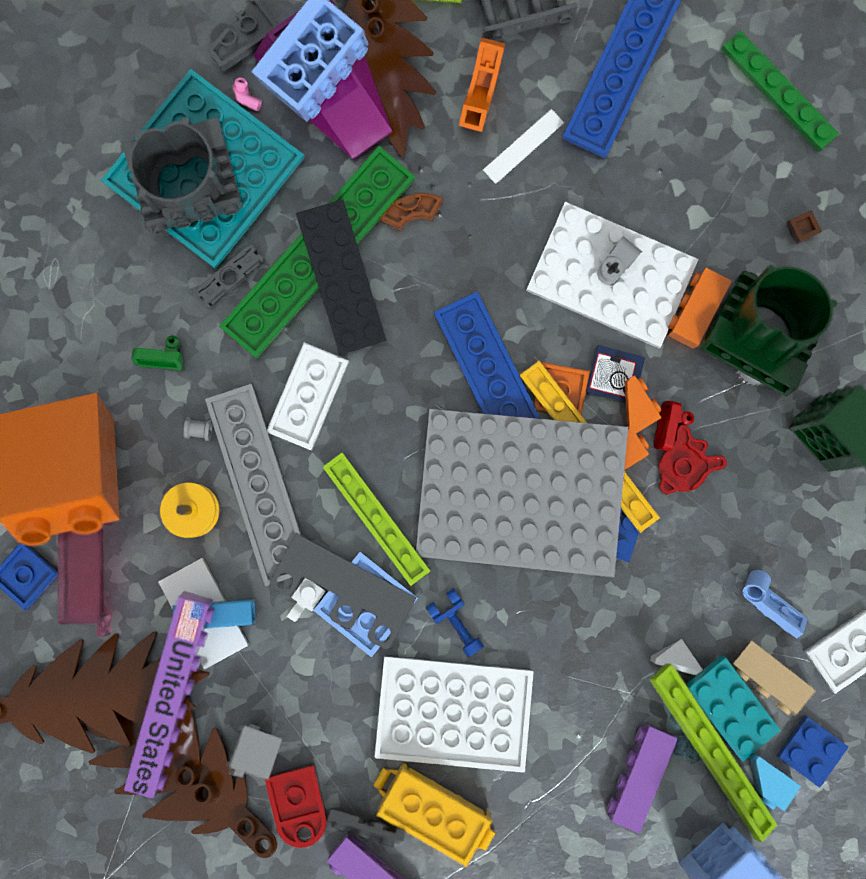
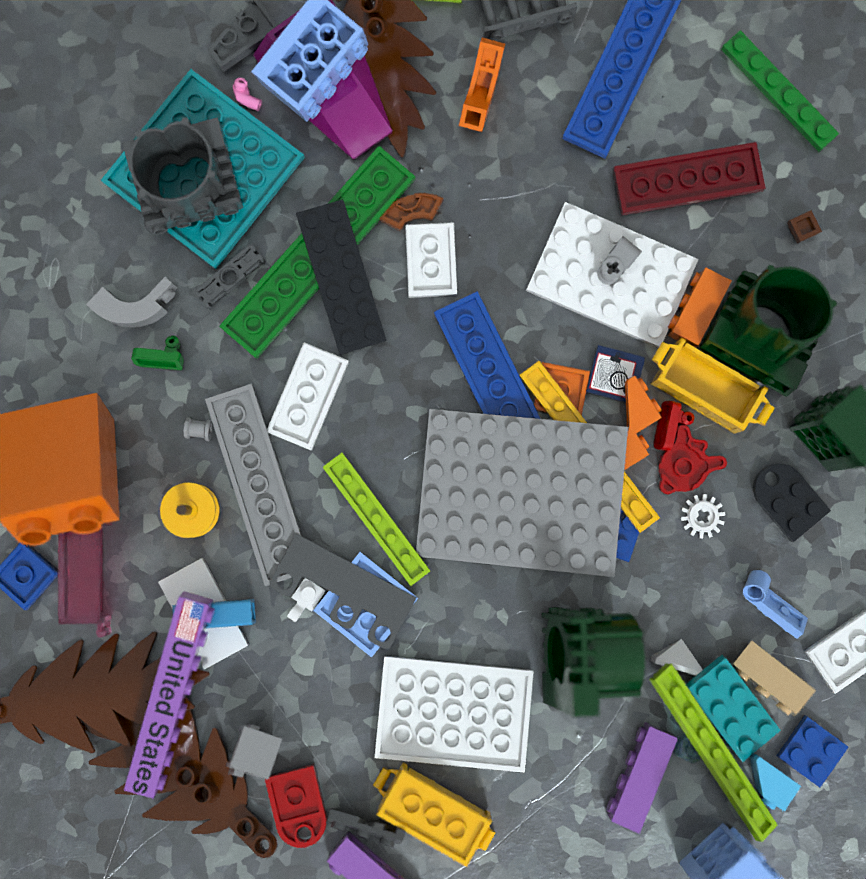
blue bar [426,588,484,657] -> none
white sticker [483,109,564,184] -> none
none -> light grey arch [86,277,177,328]
none -> white tile [406,223,457,298]
none -> dark green hose [542,607,645,717]
none -> dark red plate [613,142,766,216]
none -> yellow container [651,338,775,434]
none -> white gear [681,494,725,539]
none -> black plate [753,464,831,542]

